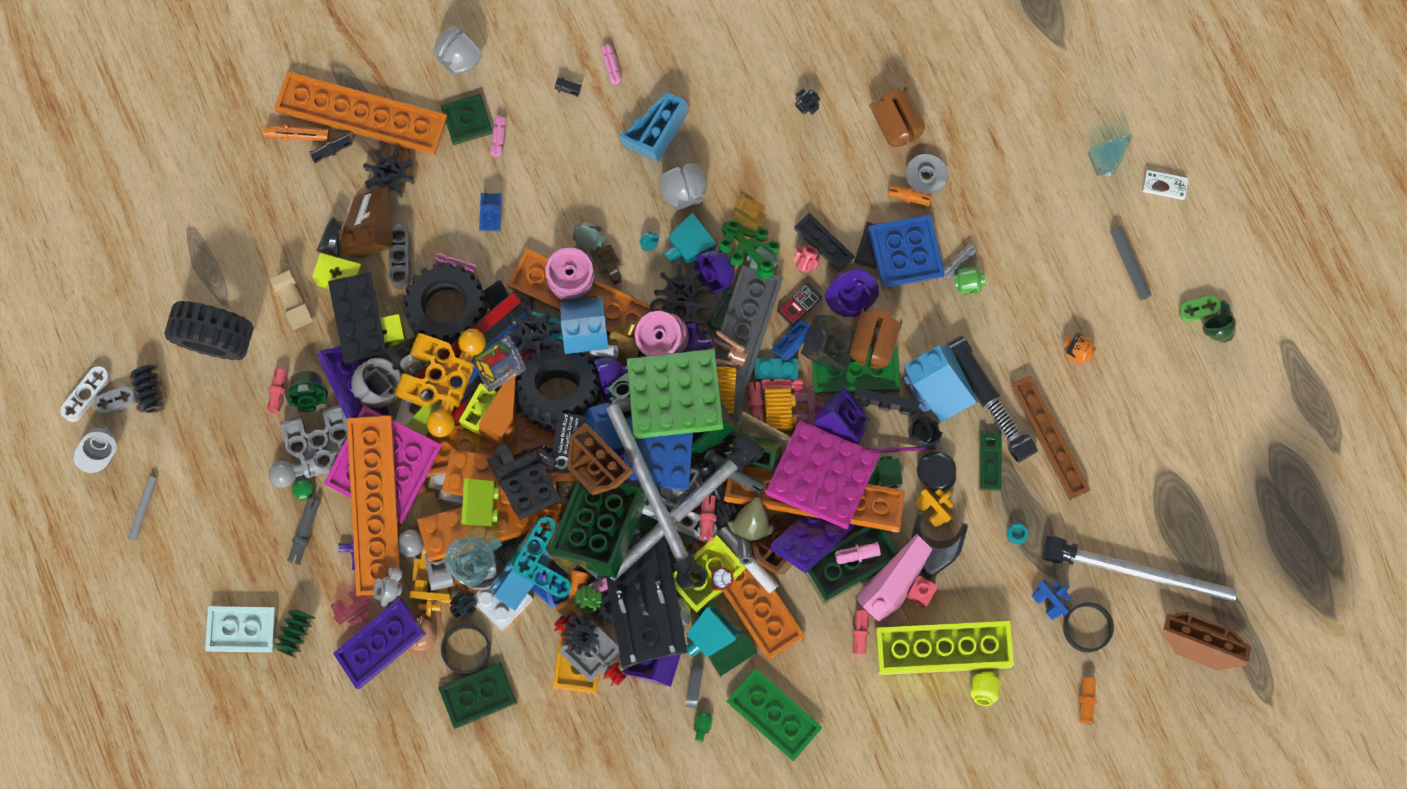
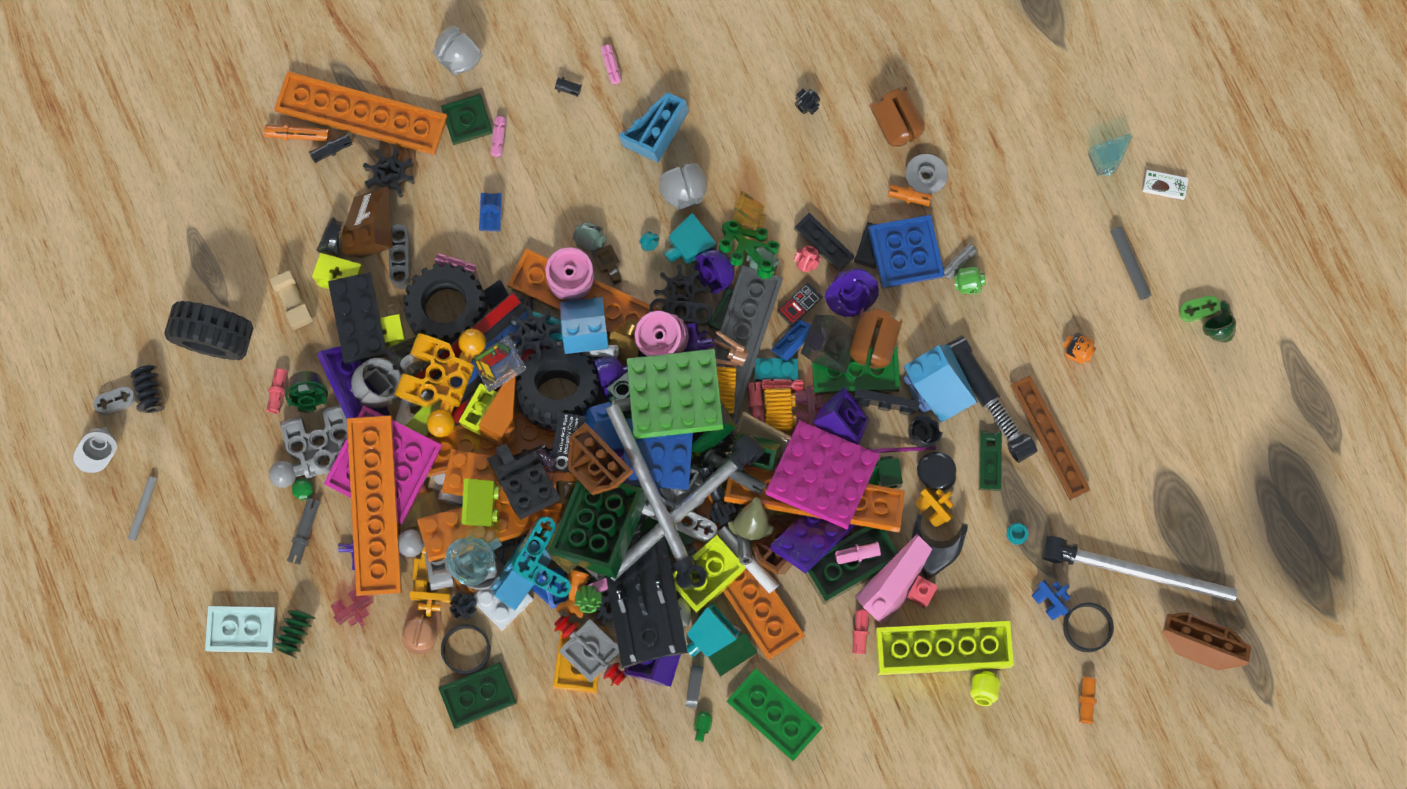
white beam [60,366,110,422] -> none
dark purple plate [333,598,426,689] -> none
light grey piece [374,568,403,609] -> none
black gear [560,616,599,655] -> none
coral pin [699,495,716,541] -> none
tile [711,567,734,591] -> none

